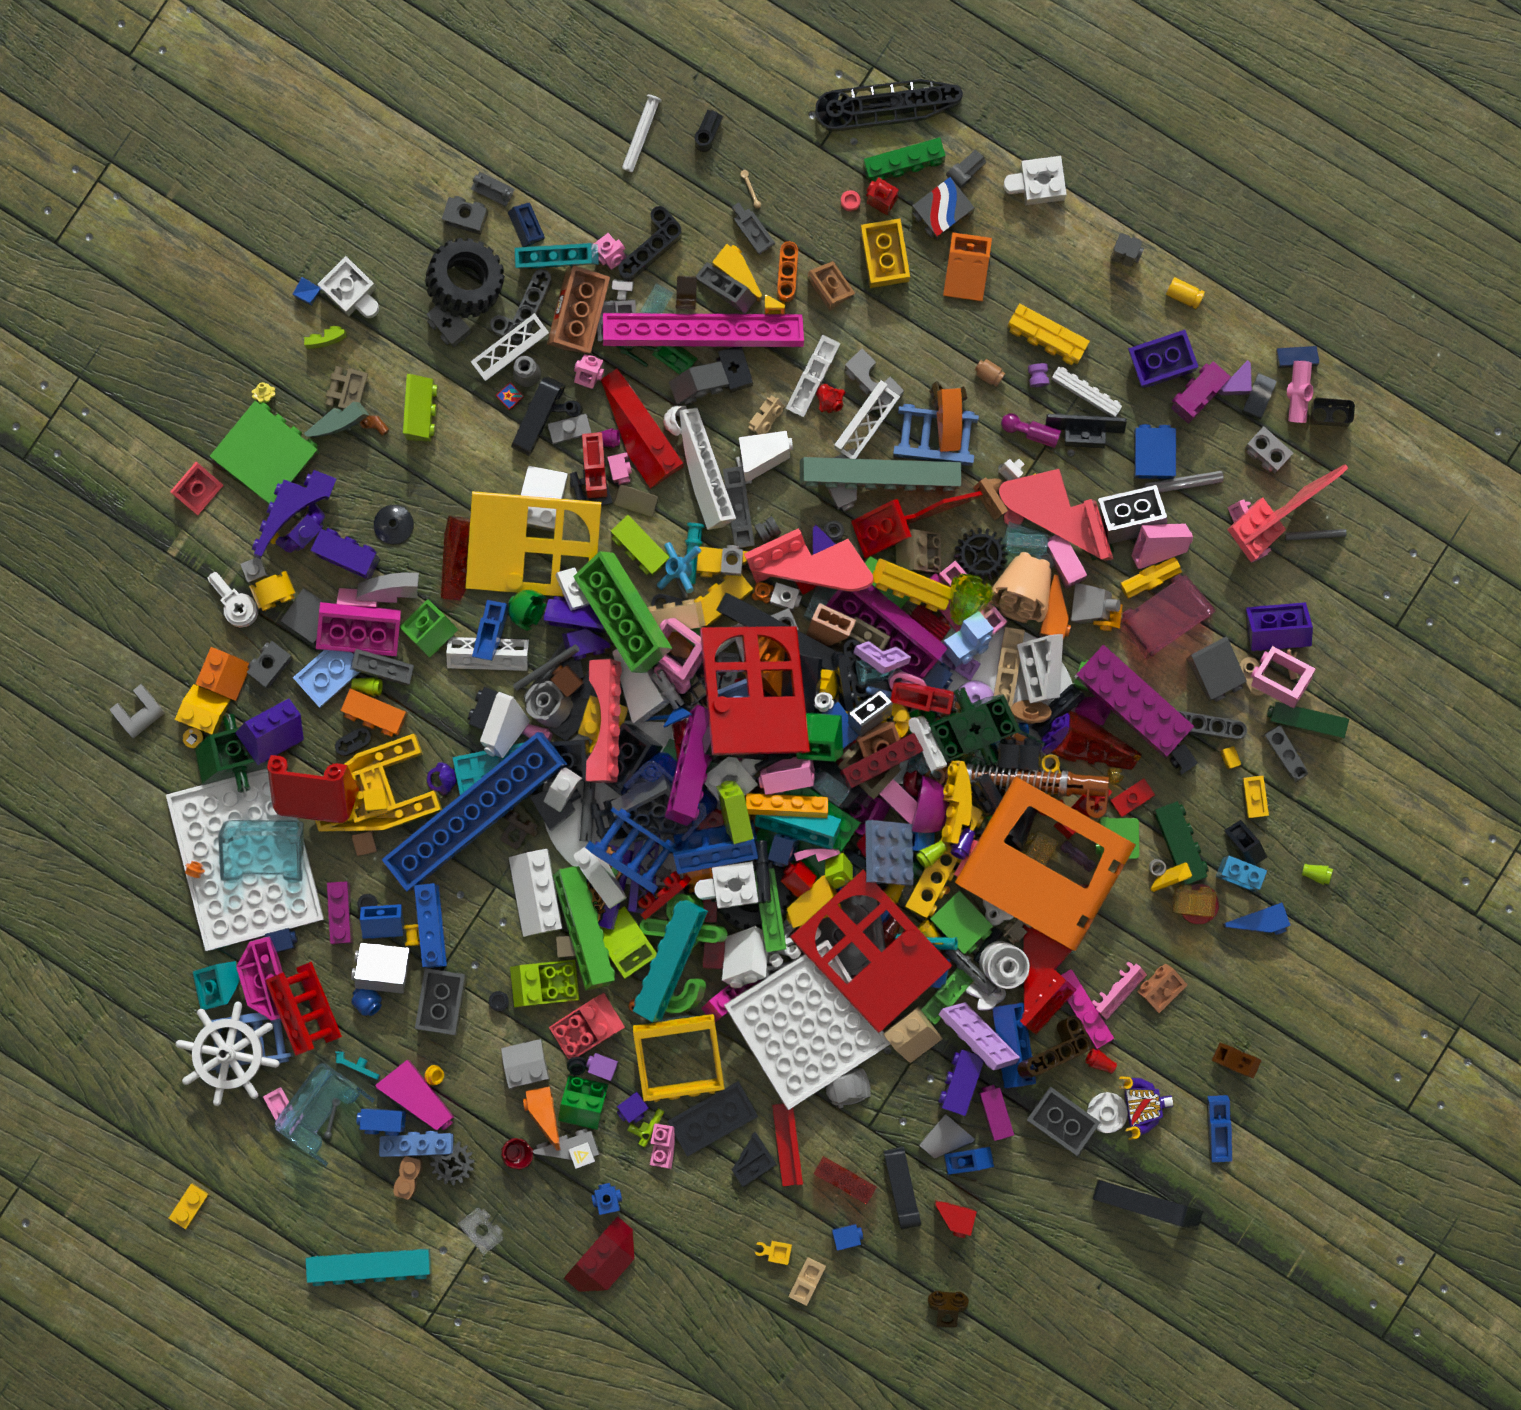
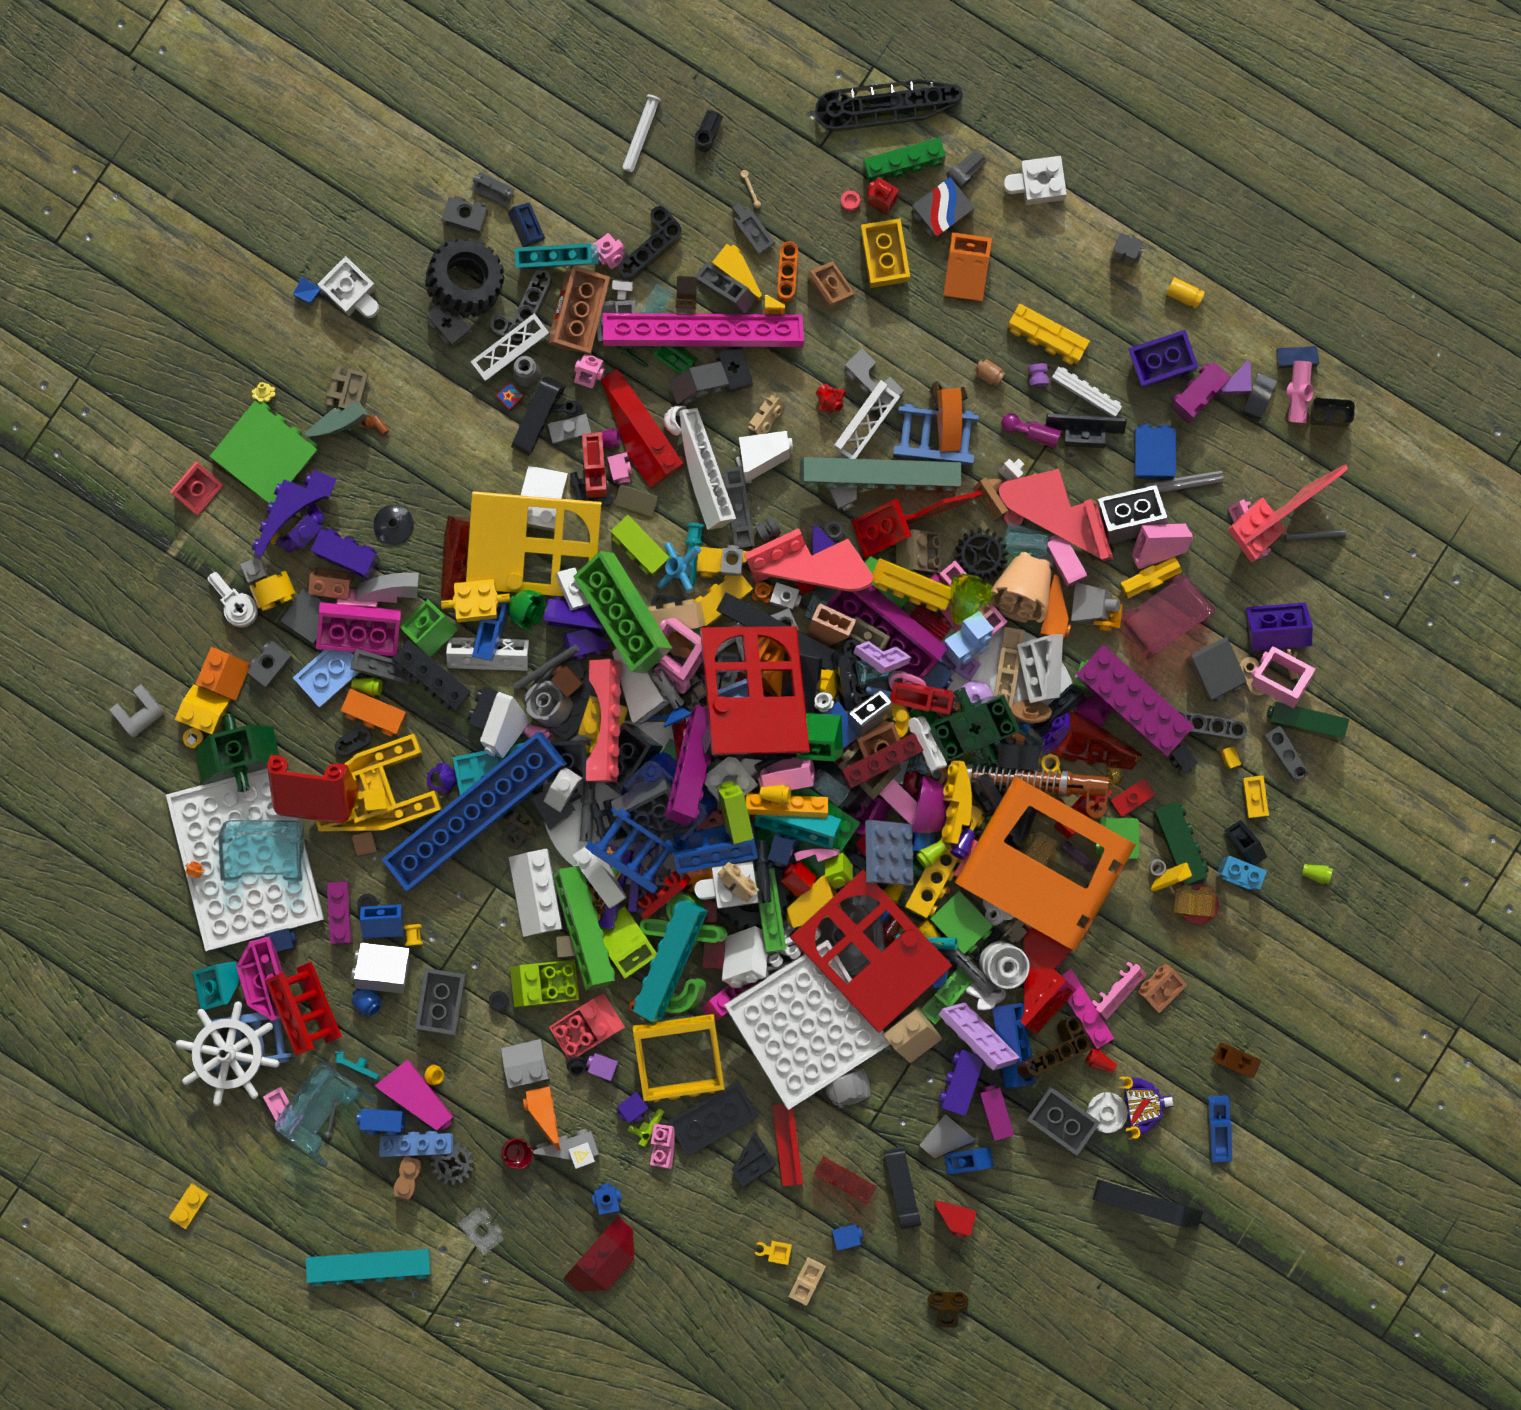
dark purple slope [235,699,304,765] -> none
lime slope [304,326,347,349] -> none
lime slope [403,374,438,441] -> none
blue fence [414,883,447,968] -> none
green slope [558,1076,608,1130] -> none
white slope [786,335,841,417] -> none
blue slope [1223,903,1291,935] -> none
light grey brick [1245,426,1293,474] -> none
none -> nougat bracket [308,568,354,599]
none -> black brick [392,640,471,710]
none -> yellow plate [441,579,510,623]
none -> tan hinge [717,862,759,902]
none -> yellow cone [760,785,791,805]

